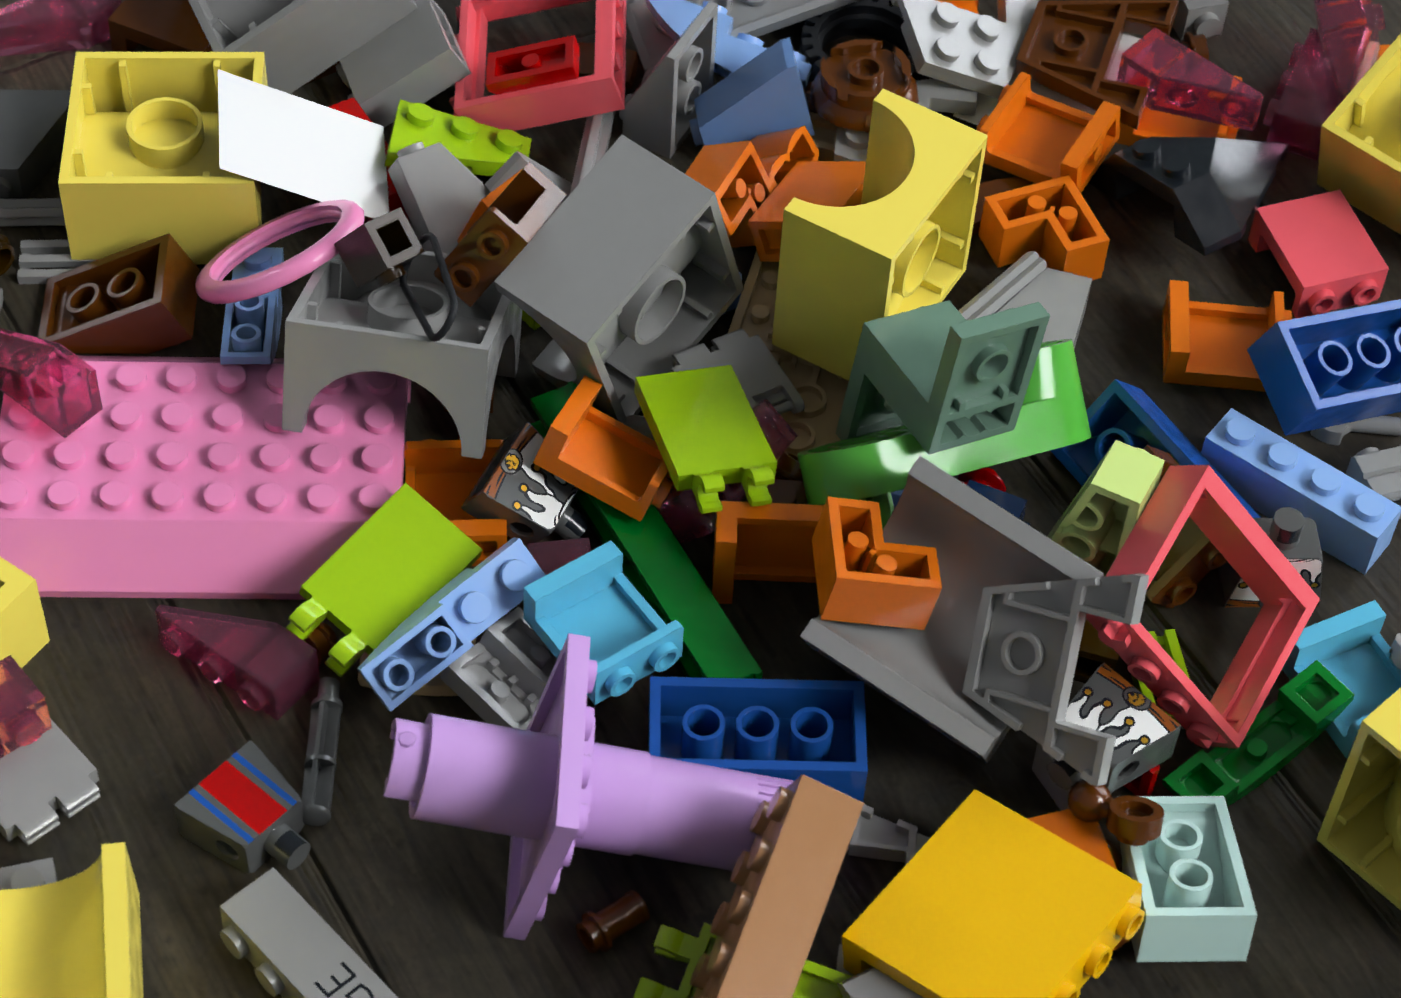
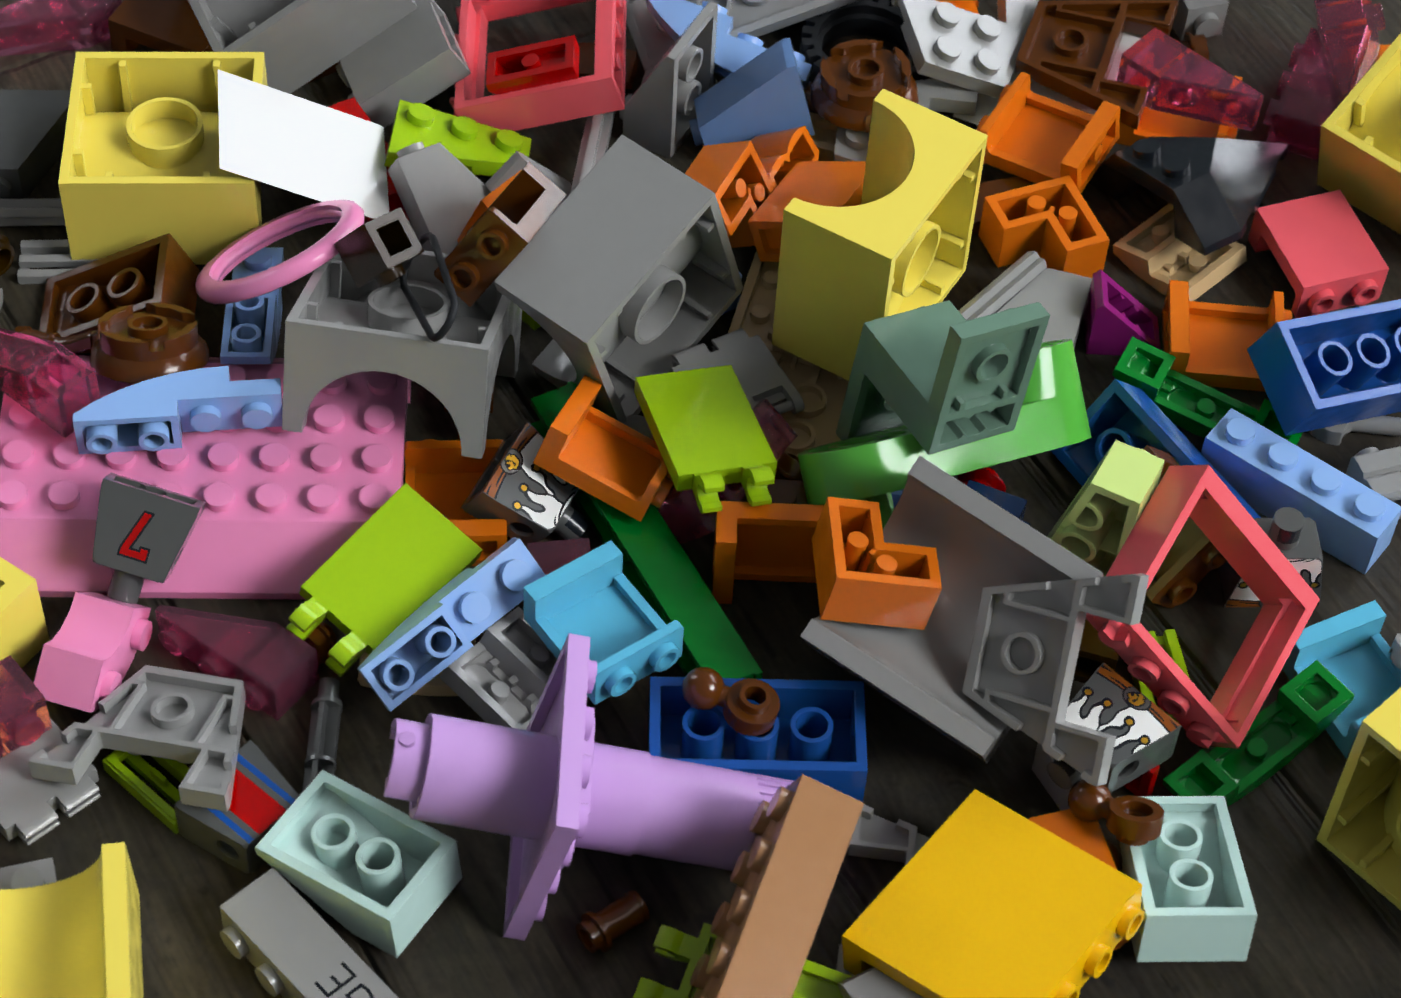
none -> reddish brown piece [11,303,209,384]
none -> light grey wing [28,665,246,812]
none -> bright pink brick [30,592,152,713]
none -> light blue slope [73,366,283,454]
none -> dark grey torso [92,473,206,604]
none -> lime tile [102,750,190,834]
none -> light aqua slope [255,769,462,958]
none -> reddish brown plate [682,667,780,736]
none -> magenta slope [1084,270,1161,356]
none -> green slope [1112,337,1303,446]
none -> tan slope [1113,203,1247,301]

